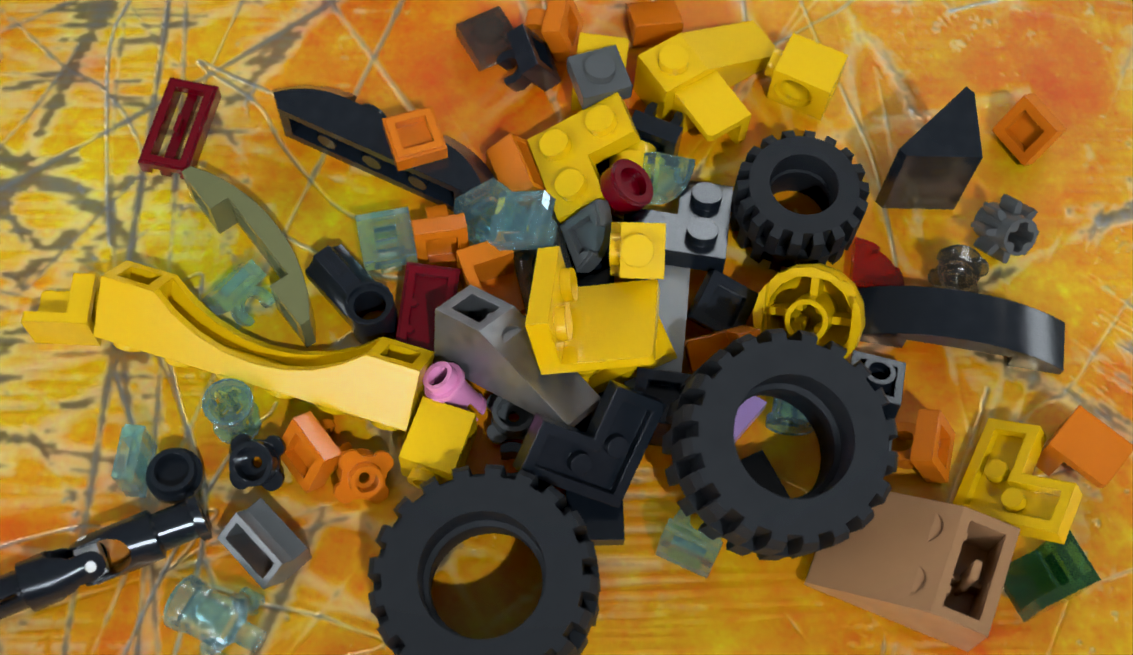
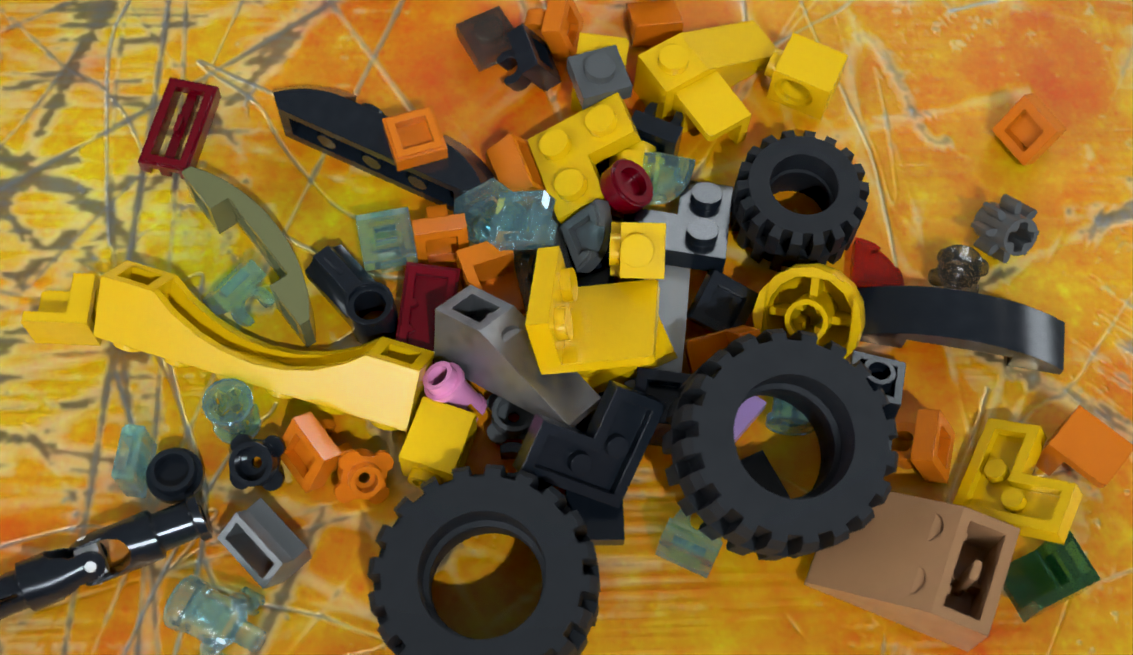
black slope [875,87,983,210] -> none

